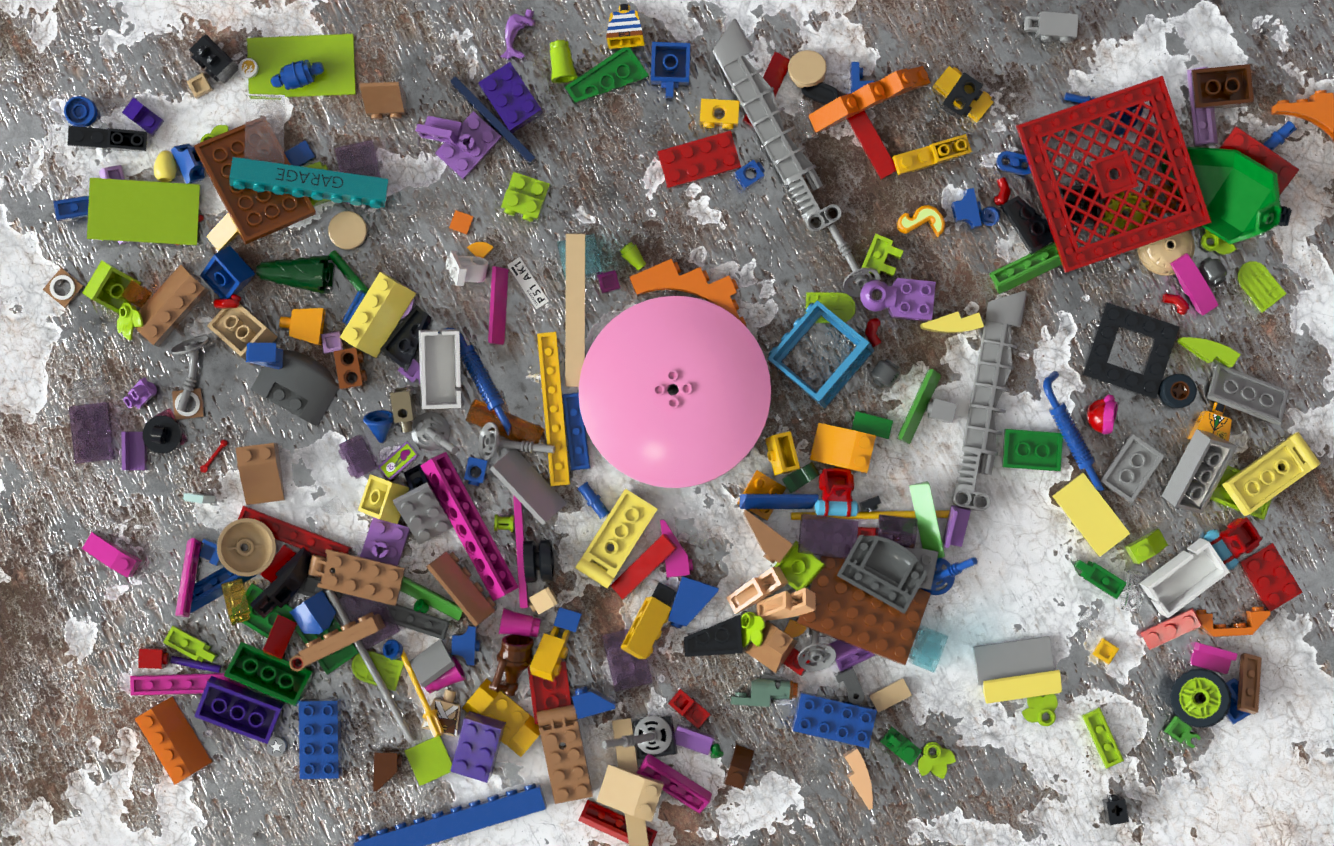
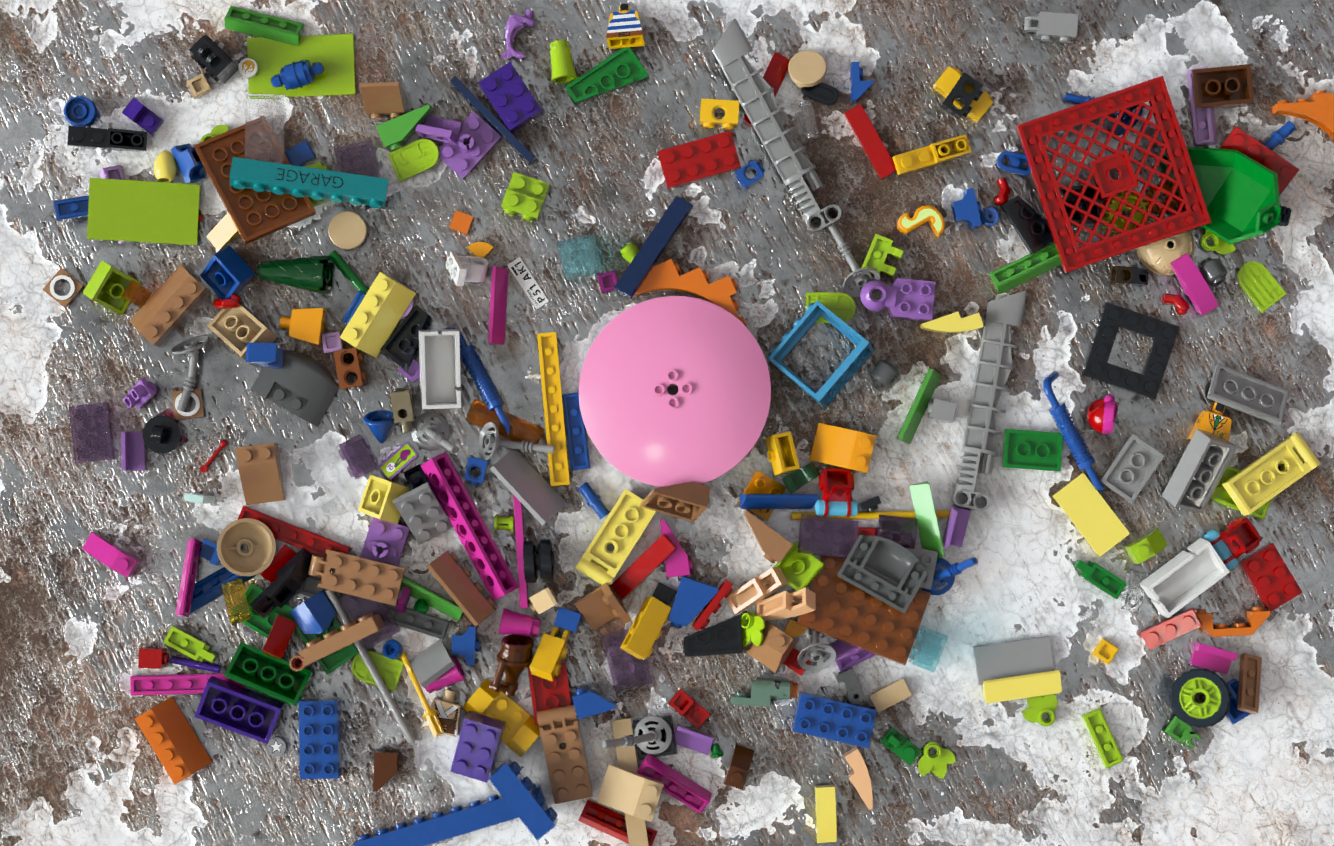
lime plate [117,303,143,340] -> none
lime tile [404,736,453,786] -> none
tan tile [565,233,585,387] -> none
blue hinge [651,42,690,99] -> none
orange arch [808,66,930,133] -> none
green tile [851,411,893,439] -> none
red arm [865,318,882,347] -> none
black brick [1102,794,1129,825] -> none
black wheel [1159,374,1197,408] -> none
lime slope [1176,337,1241,368] -> none
none -> bright green slope [225,6,304,46]
none -> bright green slope [376,104,433,151]
none -> lime window [388,139,440,182]
none -> magenta tile [396,586,411,613]
none -> blue brick [488,759,558,841]
none -> medium nougat bracket [575,582,631,630]
none -> dark blue tile [614,196,693,298]
none -> medium nougat slope [640,482,710,522]
none -> red plate [692,579,733,631]
none -> light yellow slope [815,785,837,843]
none -> leg [1110,266,1149,286]

